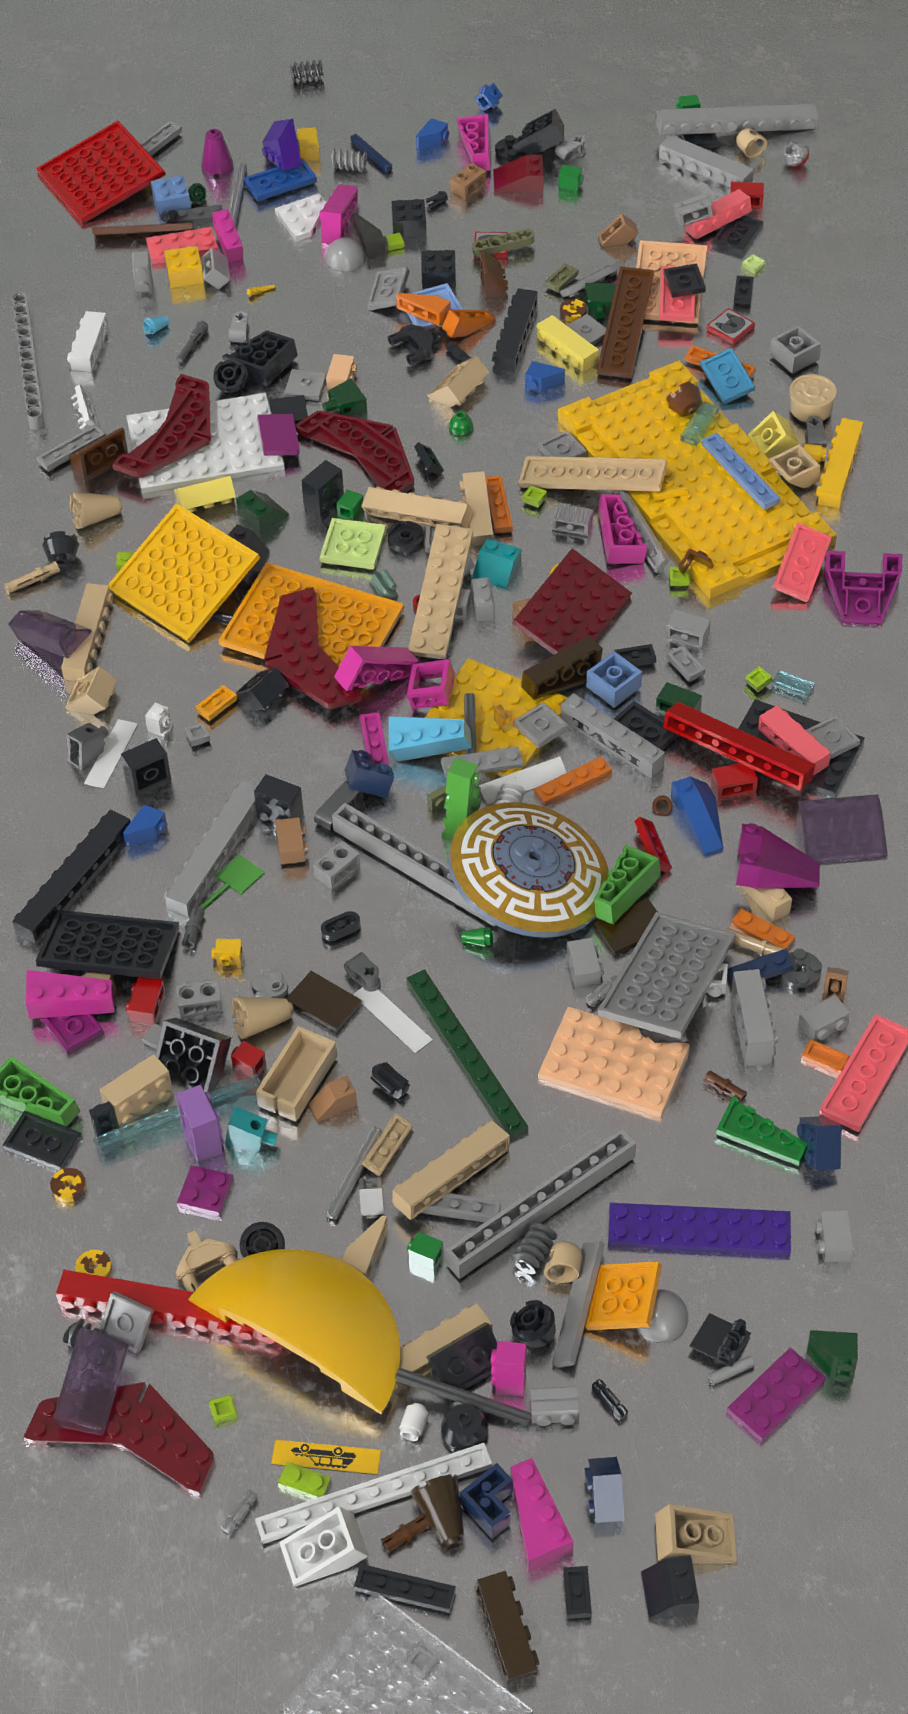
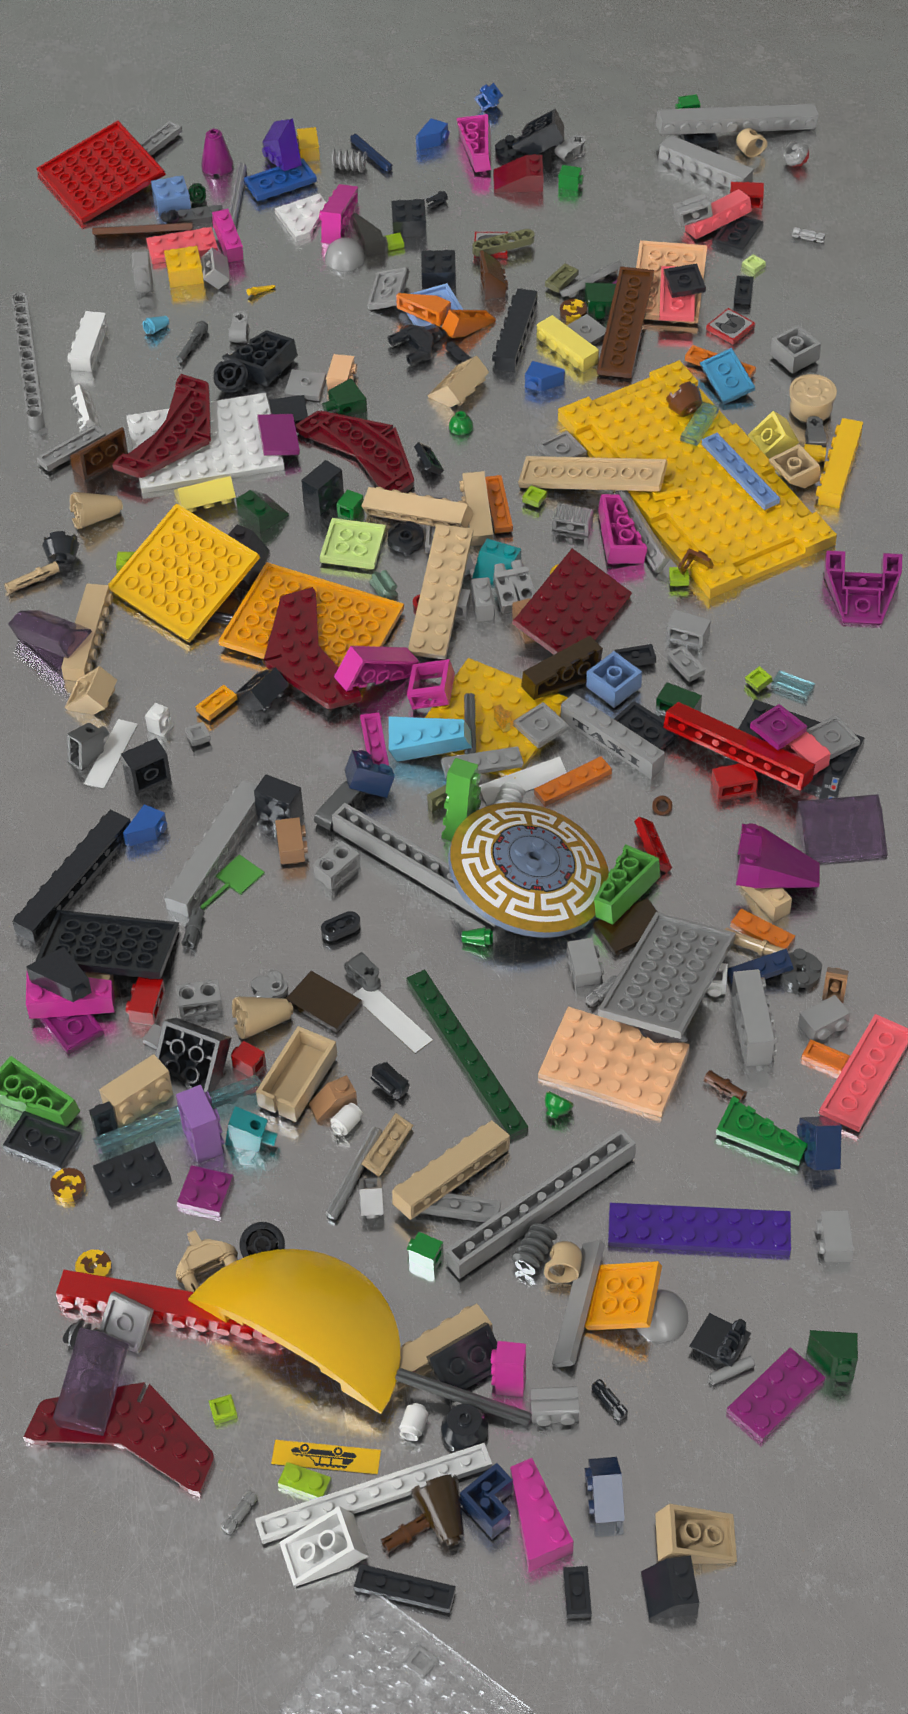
yellow brick [211,939,243,968] -> none
dark grey piece [290,59,324,83] -> none
tan slope [339,1215,388,1279] -> none
medium nougat brick [450,163,486,200] -> none
dark brown wedge [474,1570,539,1682] -> none
black cone [510,1300,556,1348] -> none
medium nougat slope [598,213,639,247] -> none
blue wedge [671,777,723,856] -> none
coral plate [772,523,832,602] -> none
none -> black slope [26,947,92,1002]
none -> black plate [93,1141,171,1205]
none -> white brick [331,1103,363,1135]
none -> light grey hips [493,560,535,615]
none -> green brick [544,1091,574,1120]
none -> magenta plate [750,704,807,750]
none -> light grey axle [792,227,825,243]
none -> black sticker [817,773,842,812]

